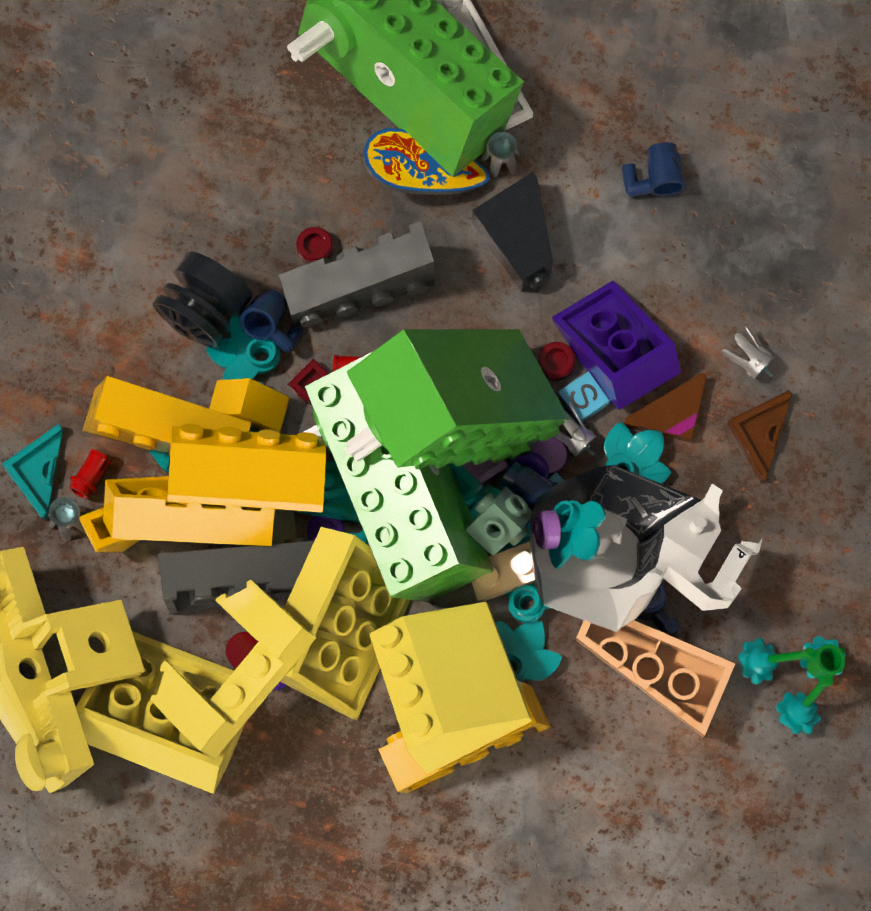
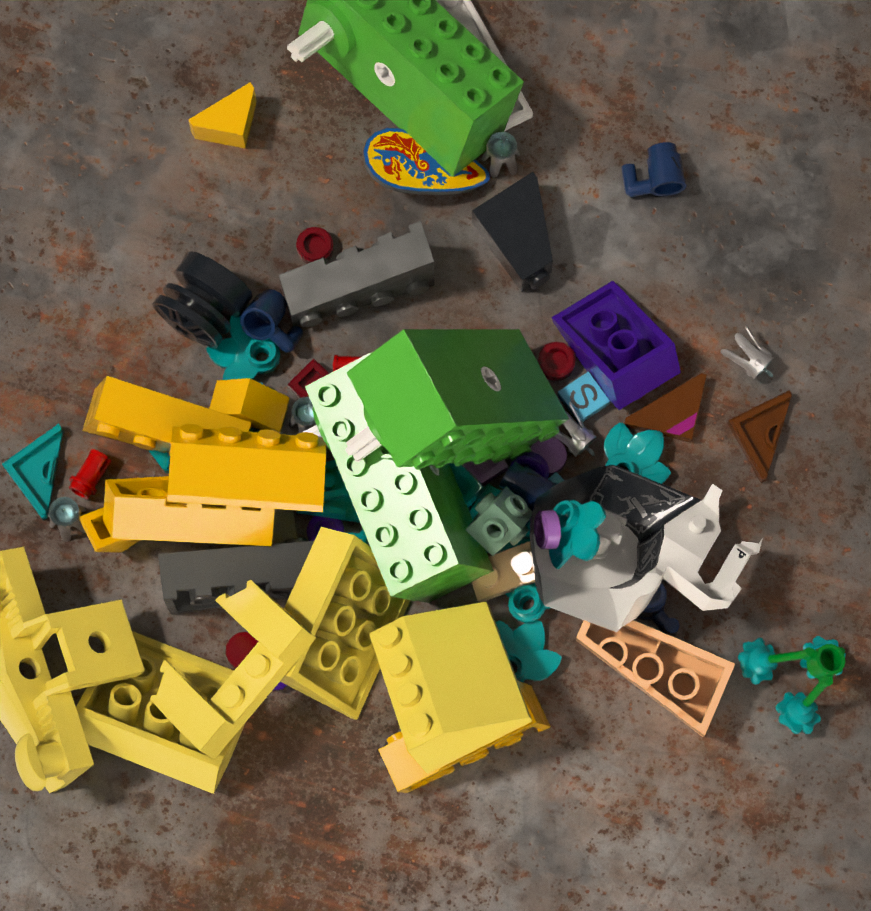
none -> yellow slope [188,82,257,148]
none -> clear light blue piece [288,397,316,433]

